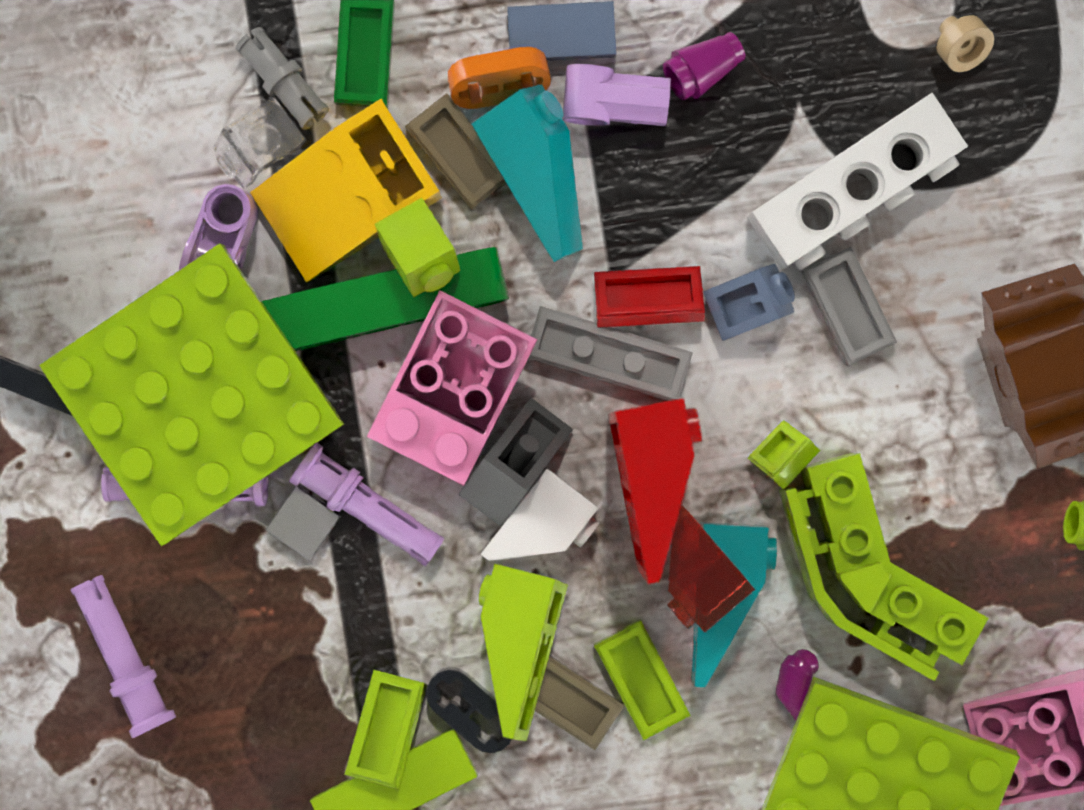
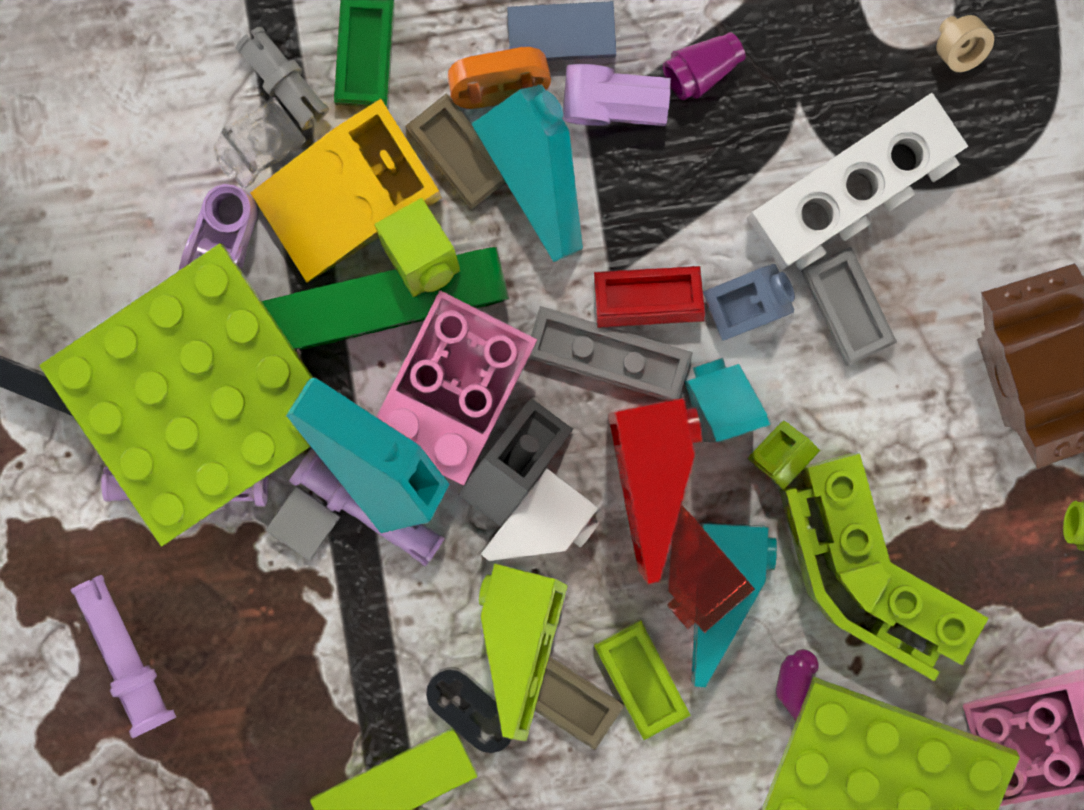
lime tile [344,670,427,789] -> none
none -> teal slope [286,377,450,533]
none -> teal slope [684,358,771,443]

